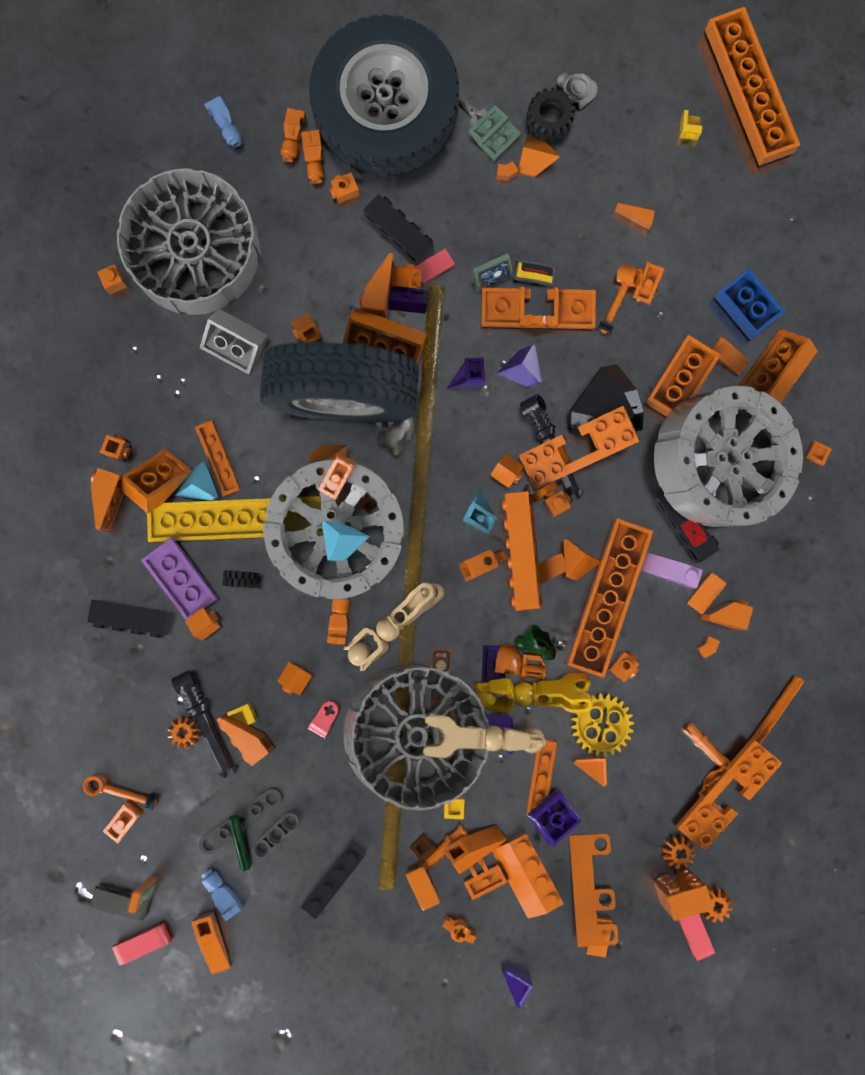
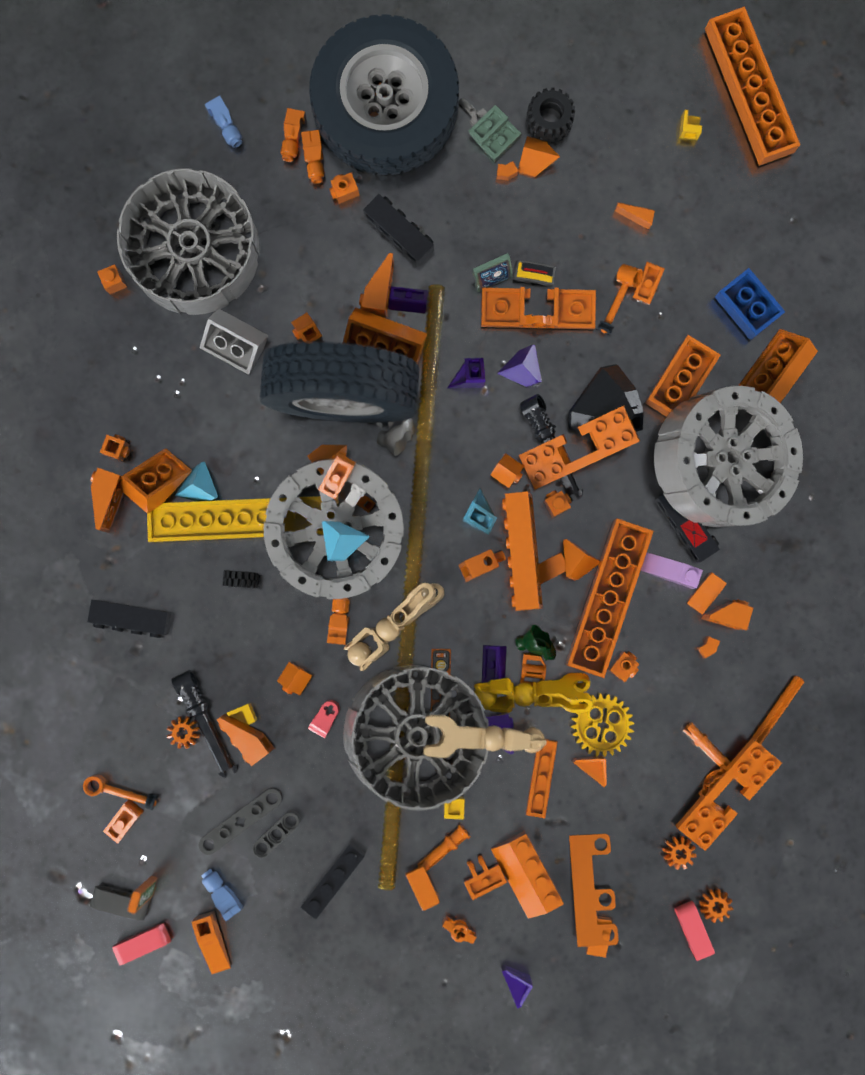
medium lavender tile [141,537,219,620] -> none
orange brick [185,608,220,641] -> none
orange tile [195,420,241,497] -> none
dark green axle [228,815,251,871] -> none
orange brick [391,264,422,289] -> none
reddish brown tile [410,834,437,863] -> none
coral tile [415,249,455,285] -> none
orange slope [443,825,507,875] -> none
orange brick [495,643,522,675] -> none
dark purple brick [528,790,581,846] -> none
orange tile [532,482,558,502] -> none
light grey hair [556,72,598,109] -> none
orange brick [654,869,714,921] -> none
orange slope [712,336,750,376] -> none
orange tile [805,440,832,466] -> none

